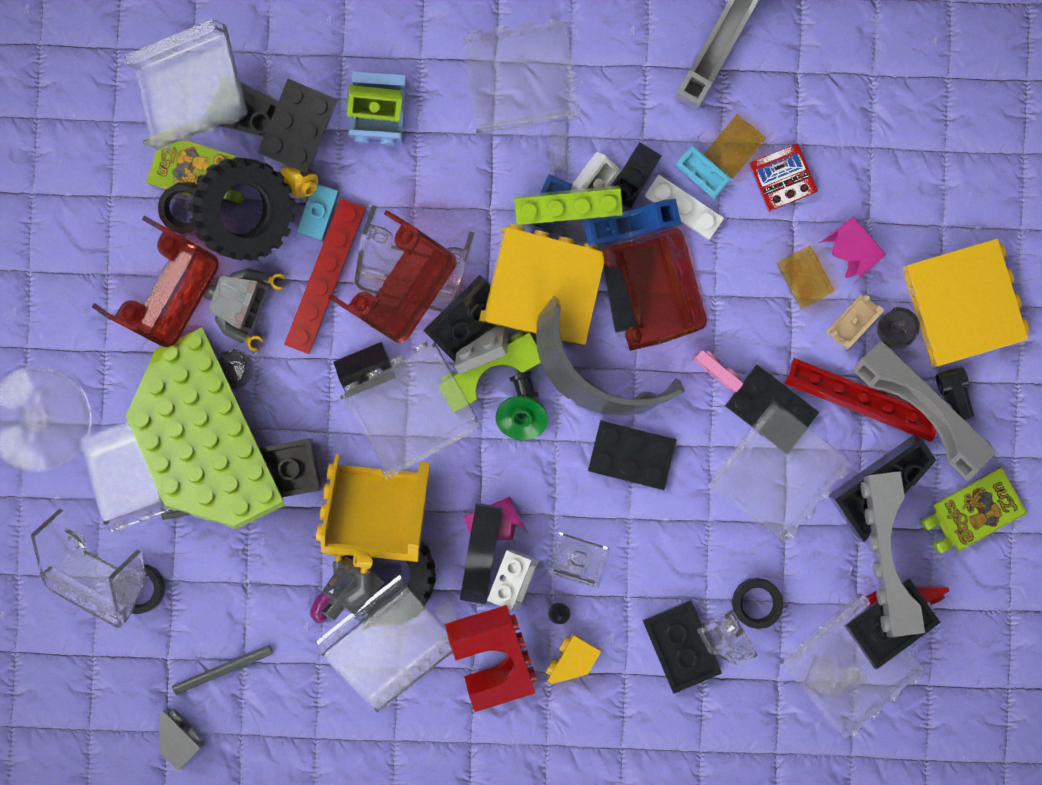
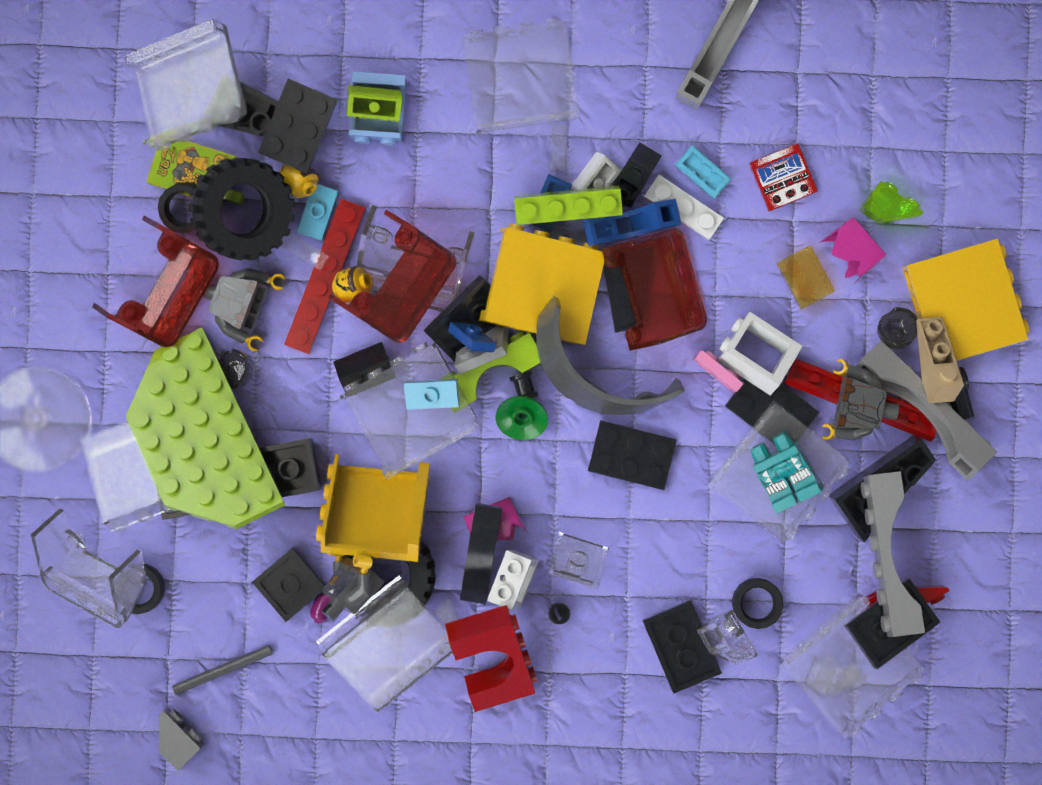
yellow slope [545,633,601,684] -> none
clear yellow plate [704,114,766,179] -> none
tan hinge [825,294,884,350] -> none
tile [919,467,1027,554] -> none
none -> black plate [252,548,325,622]
none -> clear piece [281,232,329,270]
none -> yellow head [332,266,373,303]
none -> medium azure plate [404,379,460,410]
none -> blue plate [448,322,497,353]
none -> white window [717,312,802,395]
none -> teal hips [751,431,823,514]
none -> dark grey torso [822,359,899,440]
none -> clear neon green slope [858,181,924,225]
none -> tan slope [916,317,964,404]

